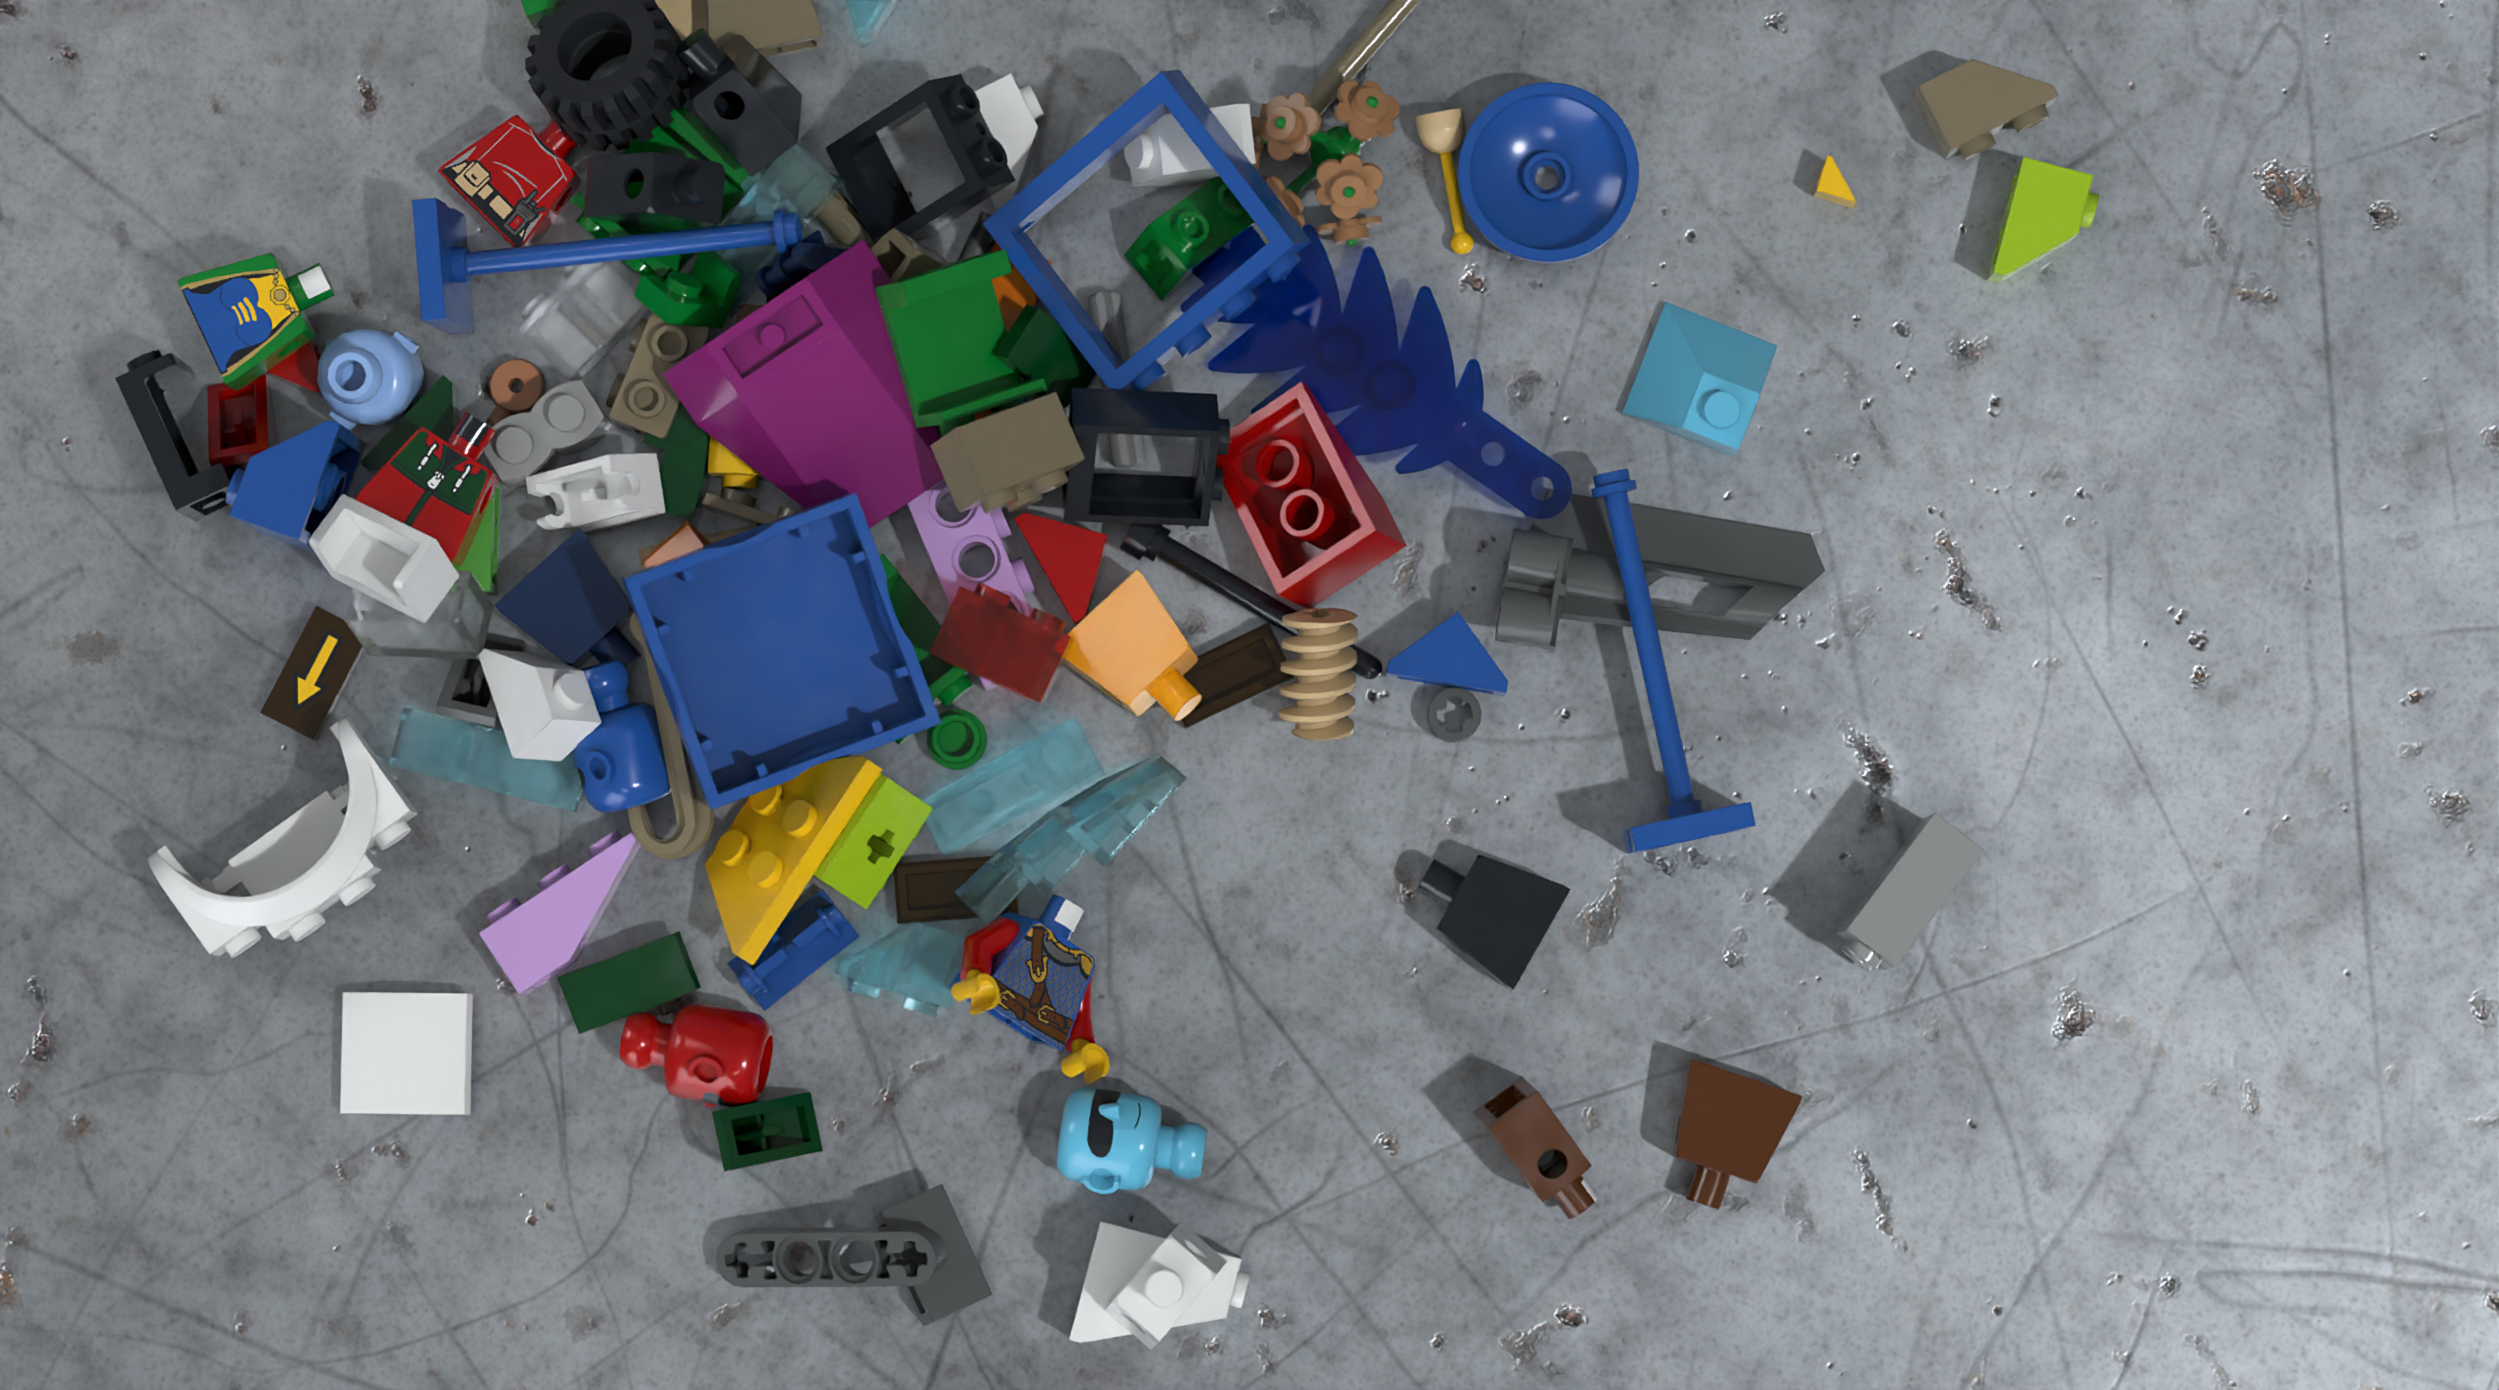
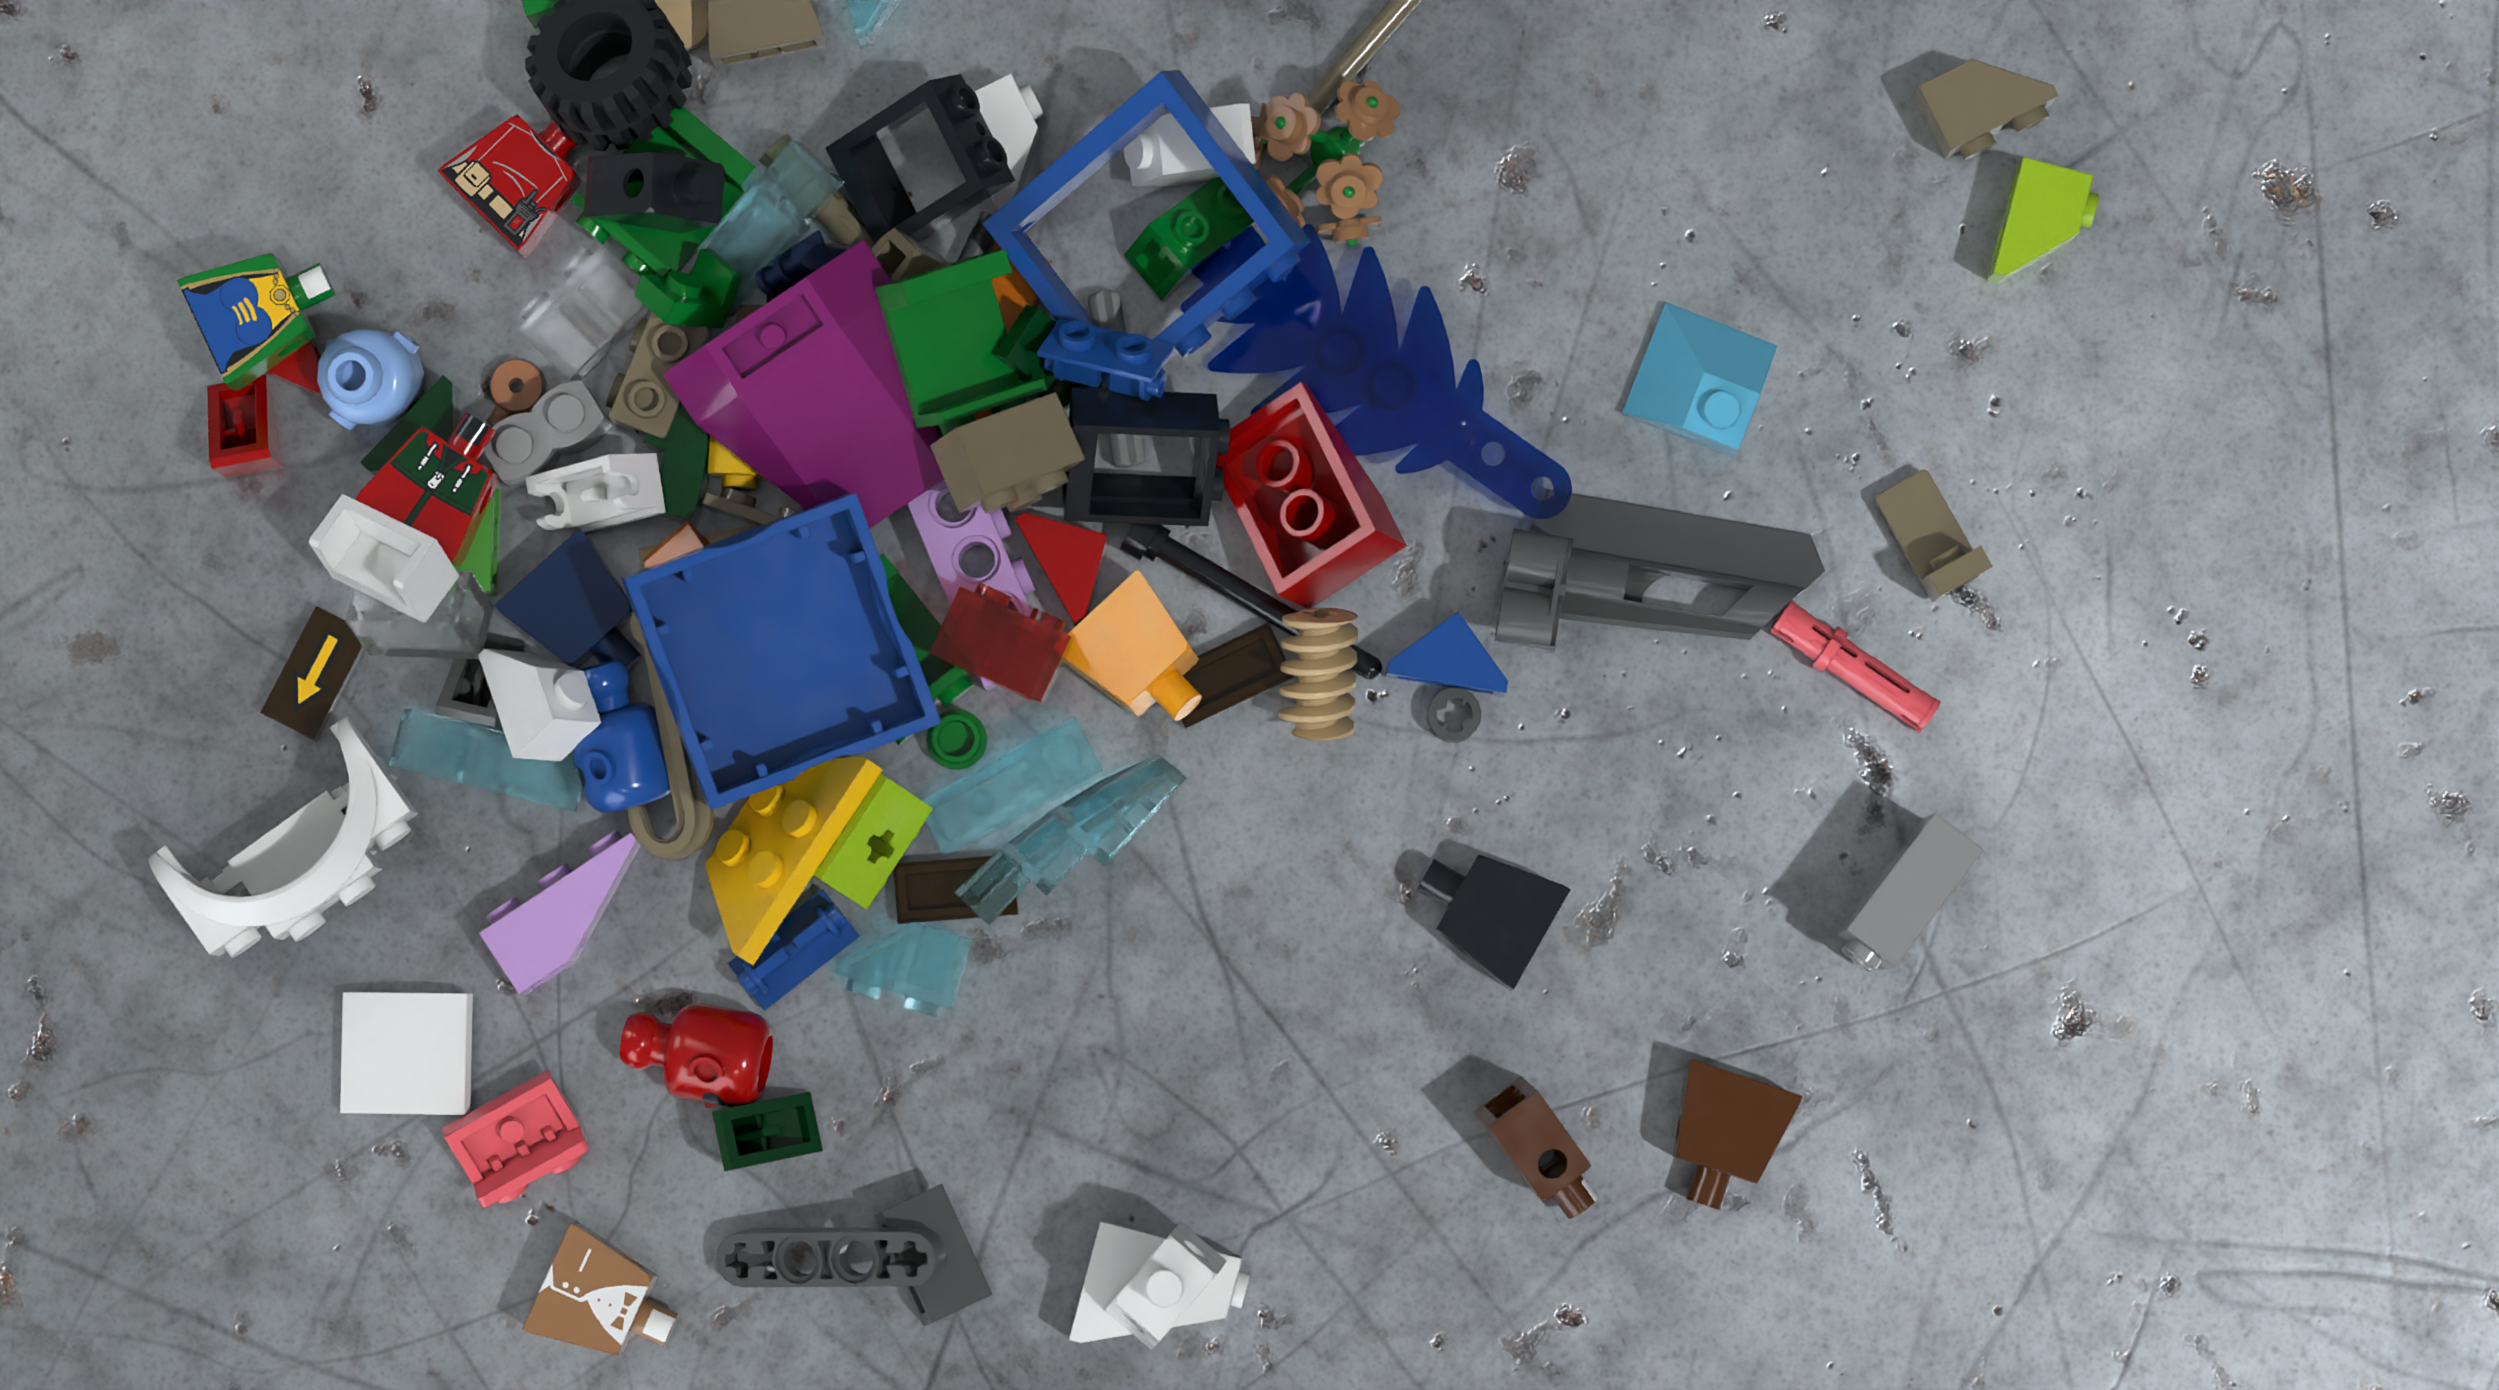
black panel [115,350,235,522] -> none
blue slope [226,420,367,553] -> none
blue tile [412,198,803,335] -> none
dark green slope [558,931,701,1034] -> none
black torso [676,28,802,177] -> none
torso [948,895,1110,1084] -> none
medium azure piece [1057,1088,1207,1194] -> none
hinge [1415,108,1474,255] -> none
blue dish [1458,82,1639,263] -> none
blue tile [1591,469,1756,854] -> none
yellow piece [1814,155,1857,208] -> none
none -> coral bracket [442,1070,589,1208]
none -> medium nougat torso [522,1222,679,1355]
none -> blue hinge [1038,318,1174,401]
none -> coral pin [1769,600,1941,733]
none -> dark tan bracket [1875,470,1993,602]

